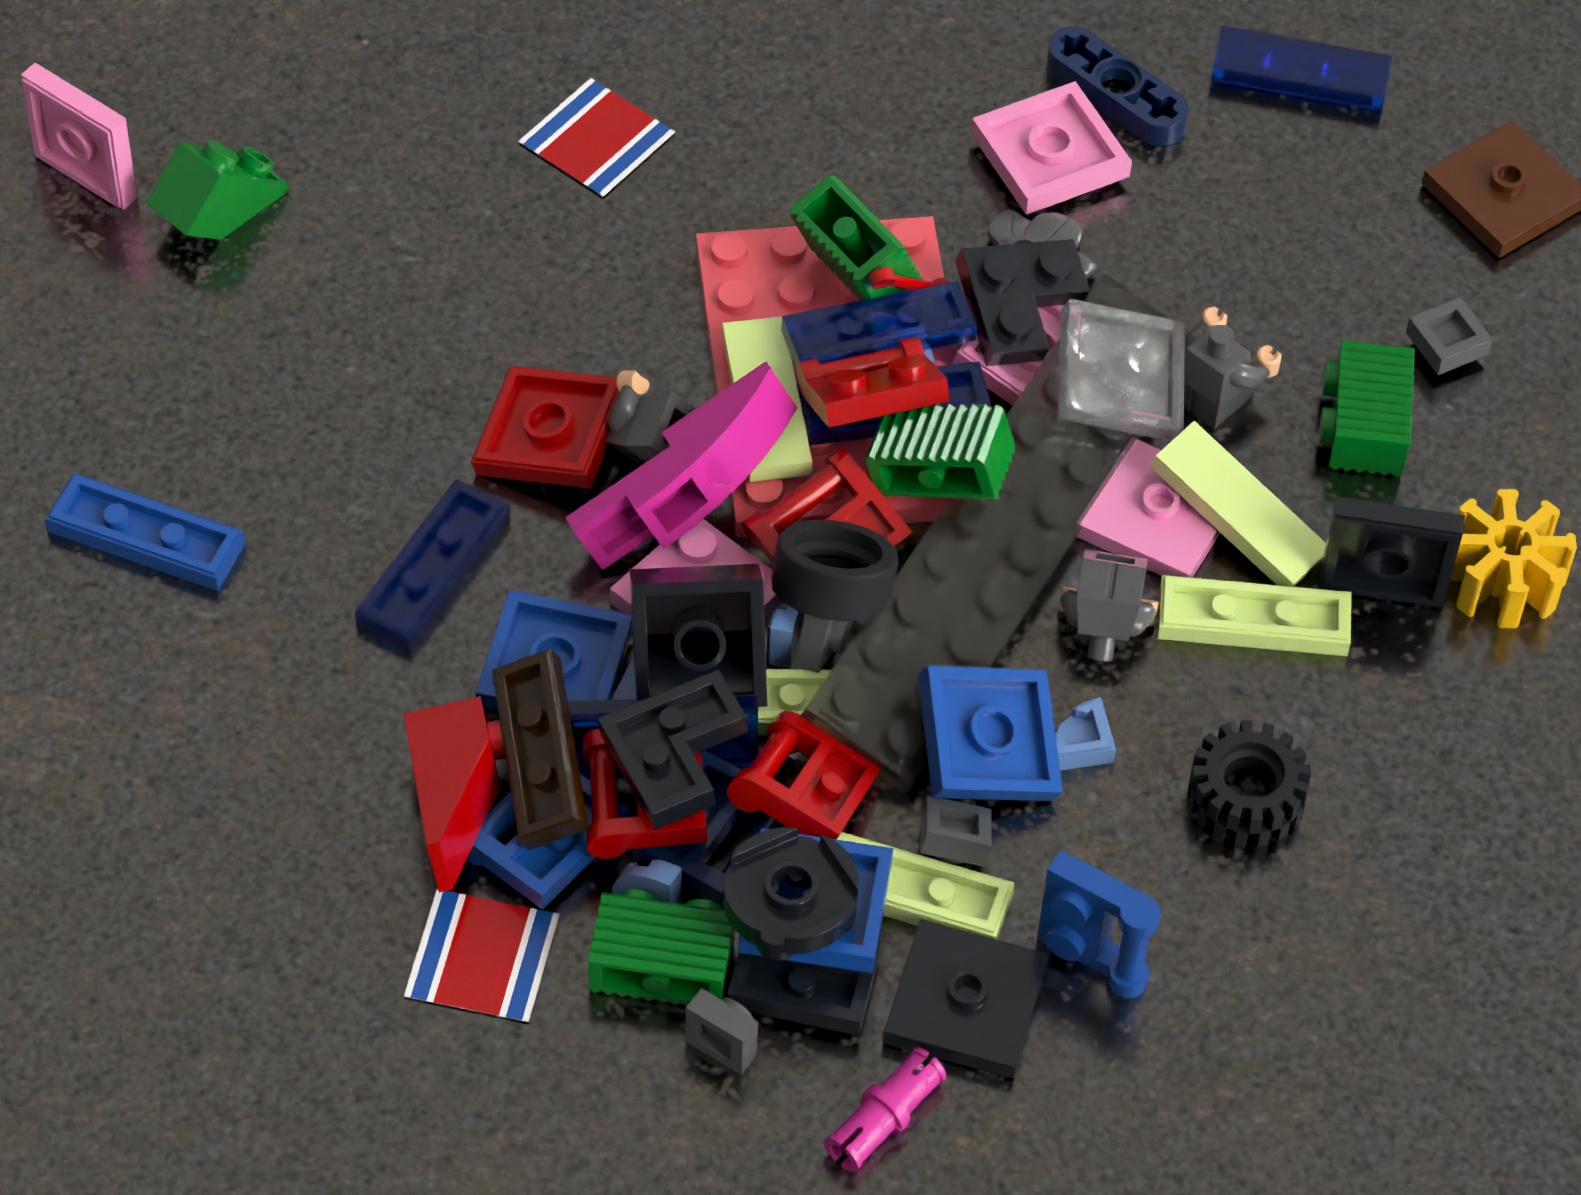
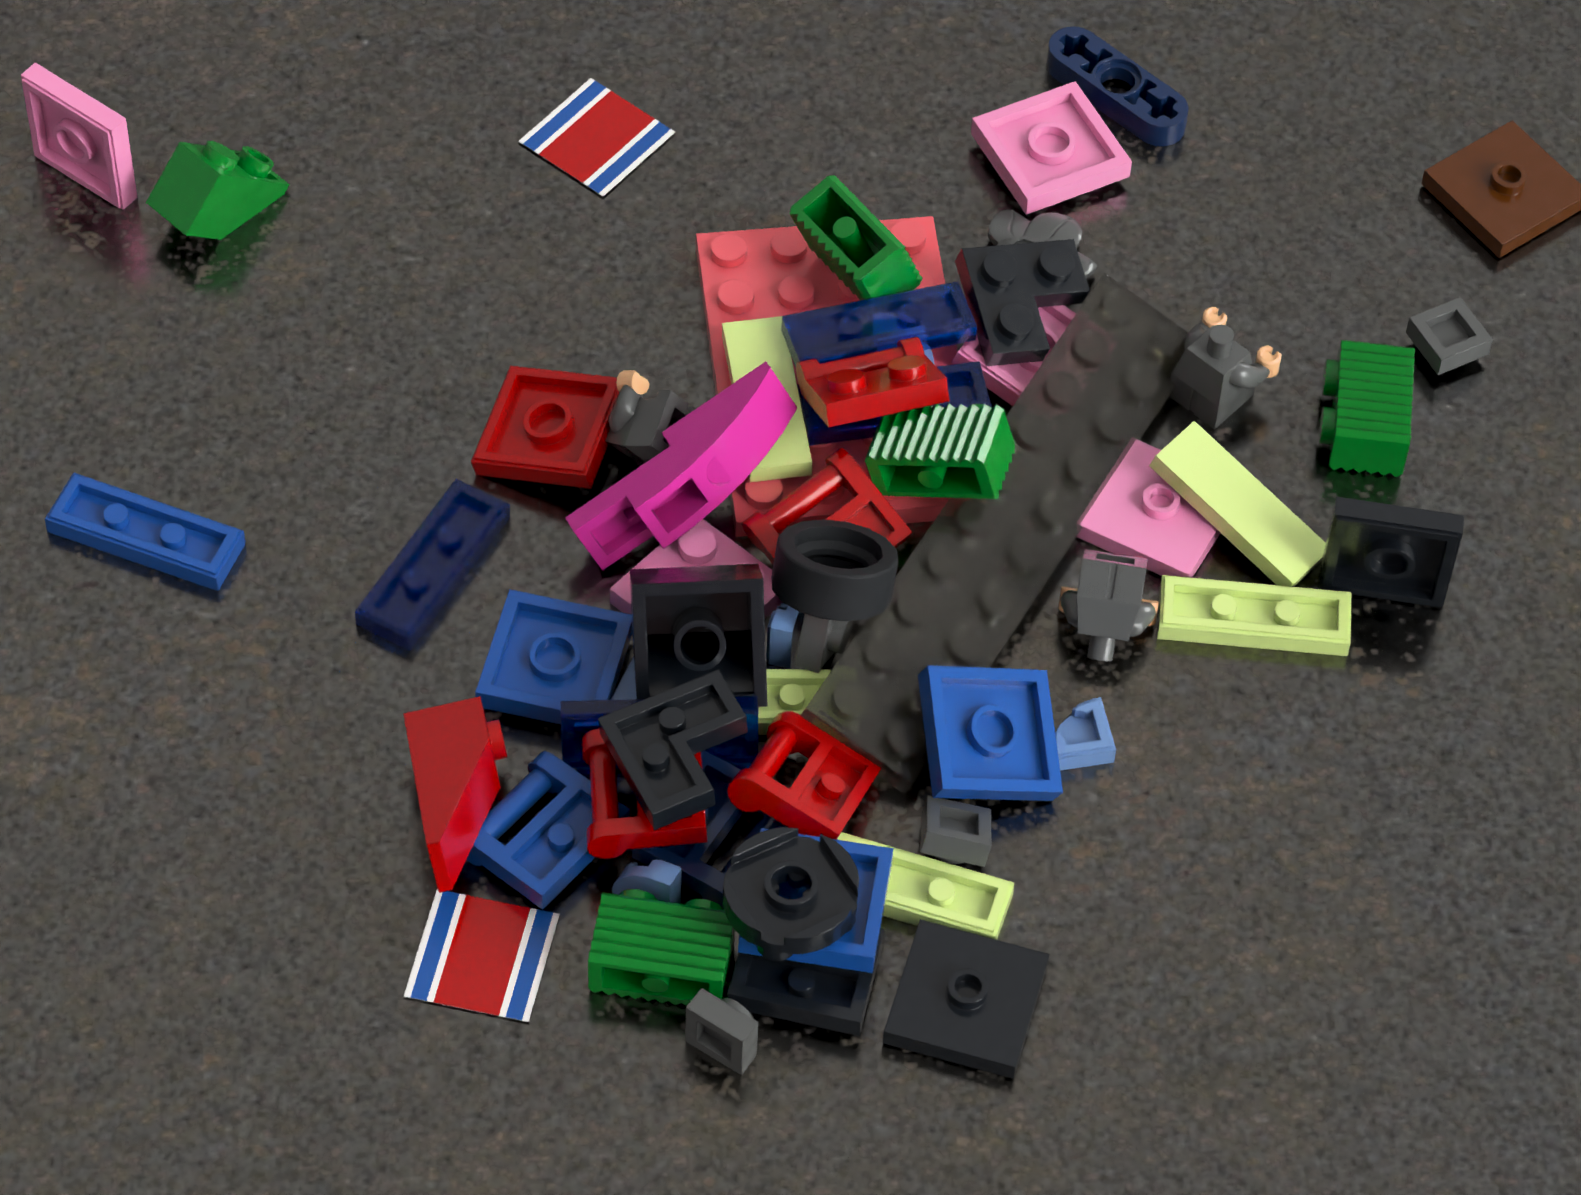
dark brown tile [492,648,589,850] -> none
dark pink pin [824,1047,946,1172] -> none
red hinge [869,267,953,302] -> none
blue plate [1037,850,1161,998] -> none
clear plate [1058,299,1185,441] -> none
black tyre [1187,720,1311,847] -> none
clear blue tile [1211,25,1393,111] -> none
yellow gear [1450,489,1577,628] -> none

